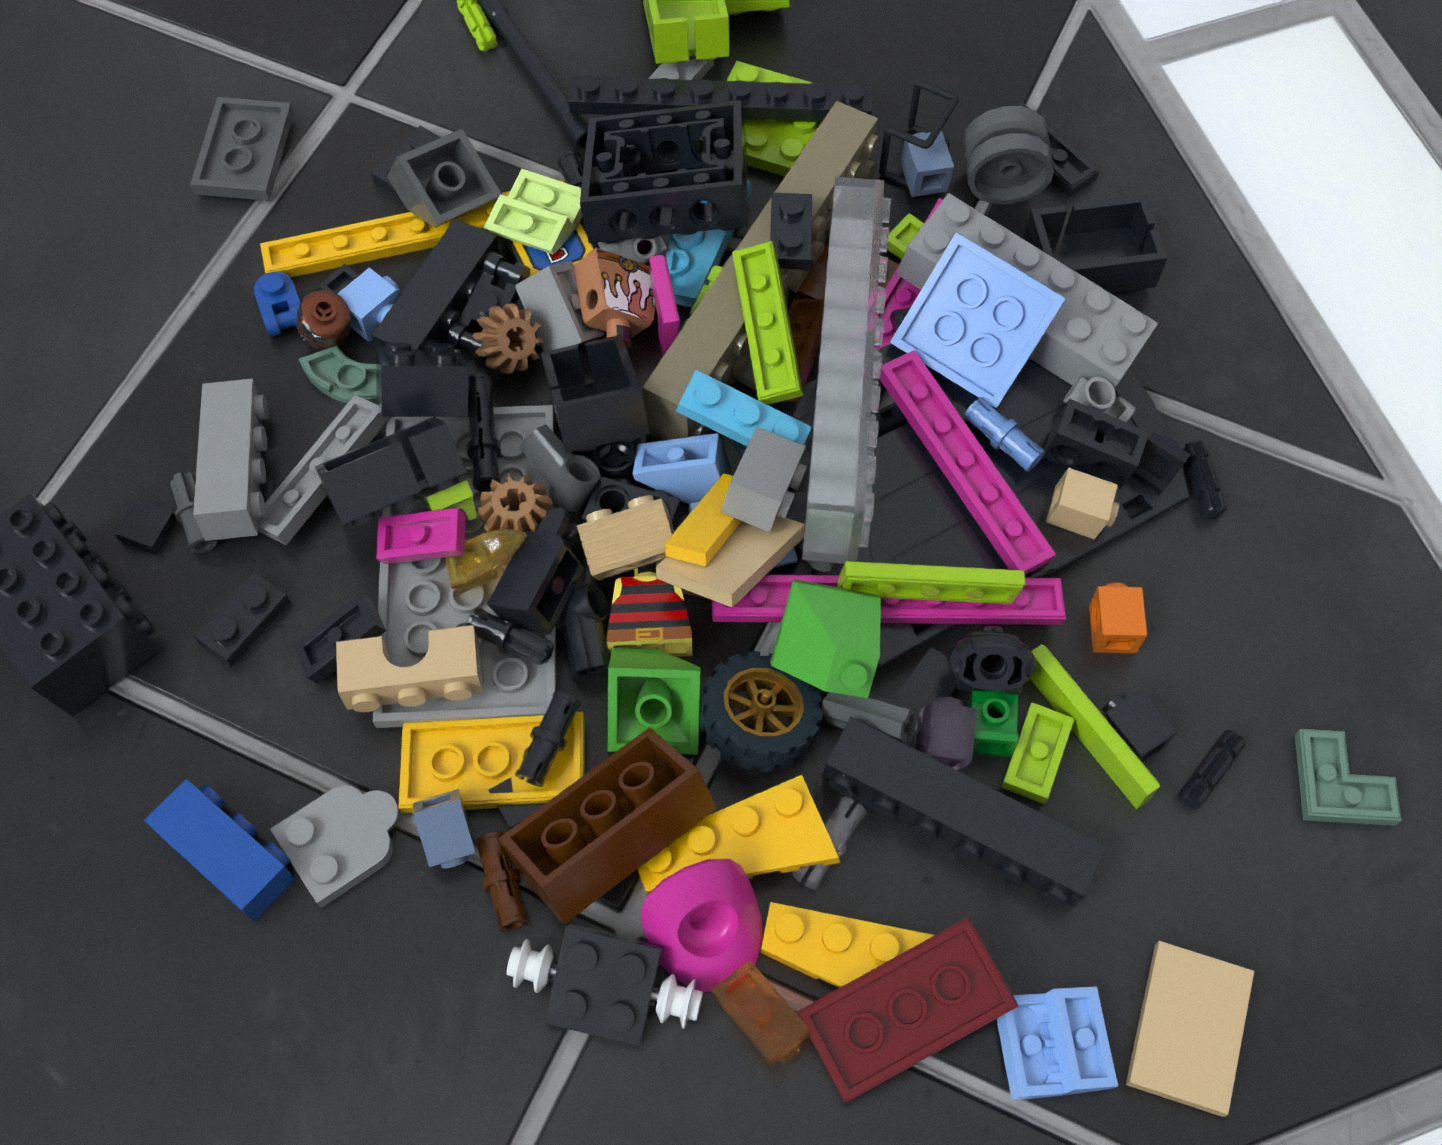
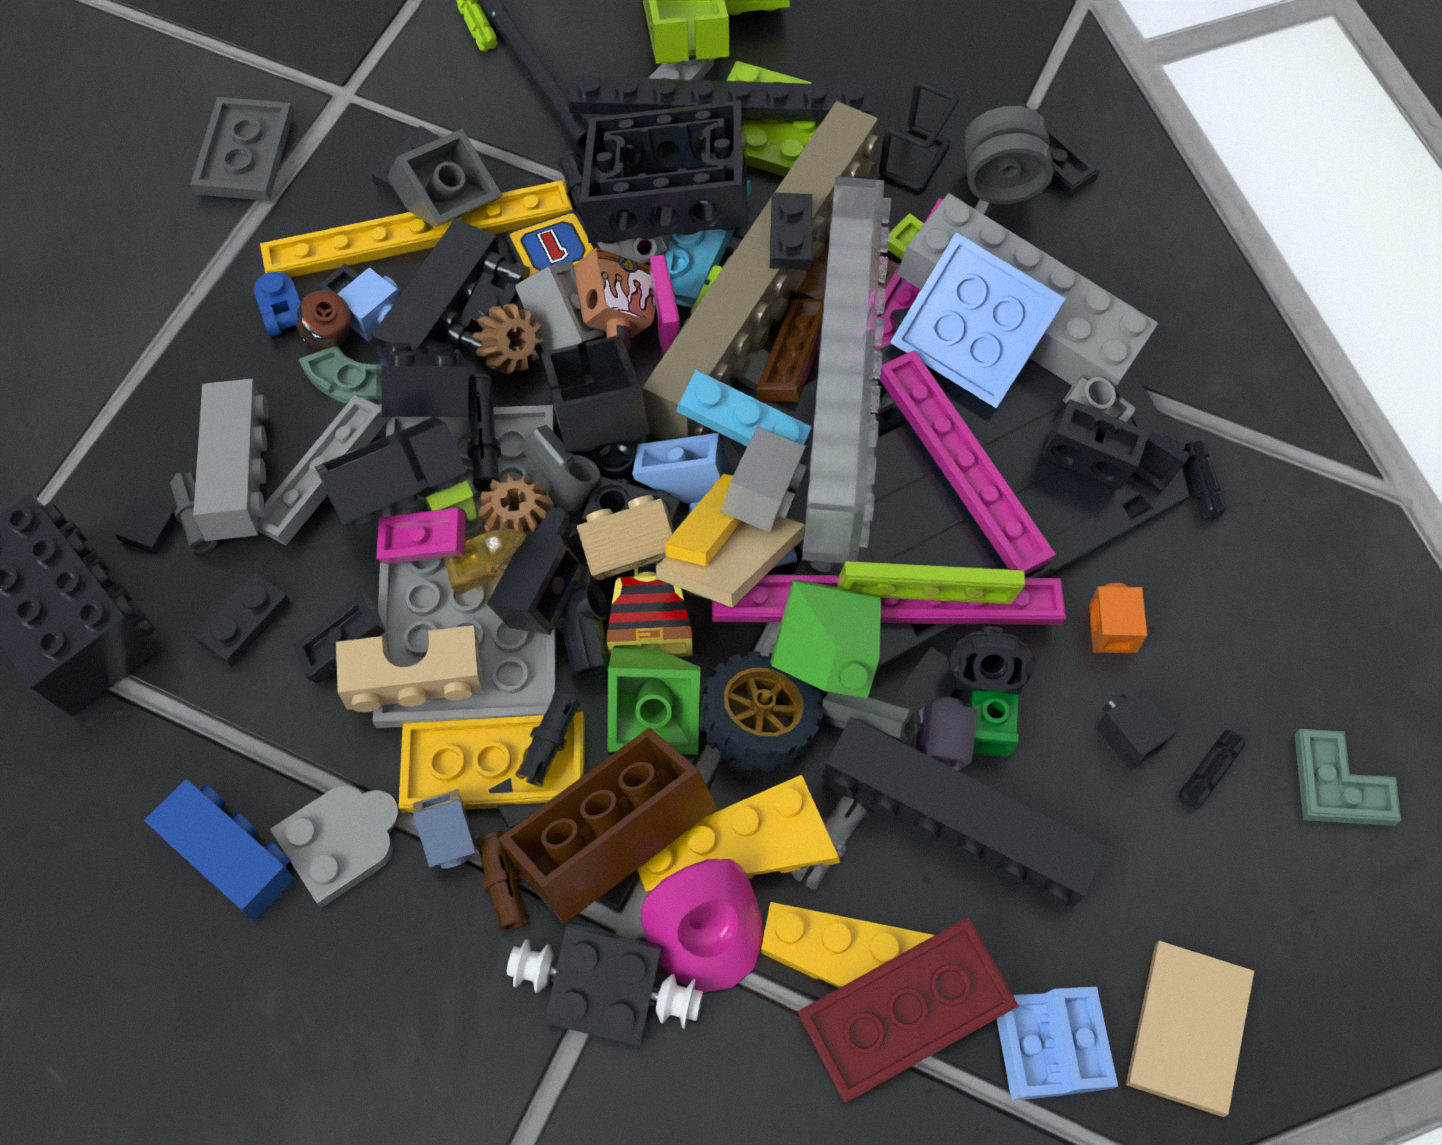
black axle [466,607,554,665] -> none
yellowish green slope [484,169,583,254] -> none
clear orange plate [711,960,811,1065] -> none
lime tile [732,241,803,405] -> none
sand blue brick [900,131,954,197] -> none
medium blue pin [964,397,1046,472] -> none
lime plate [1001,702,1075,804] -> none
black piece [1023,195,1168,293] -> none
lime tile [1030,644,1160,810] -> none
tan brick [1046,468,1119,539] -> none

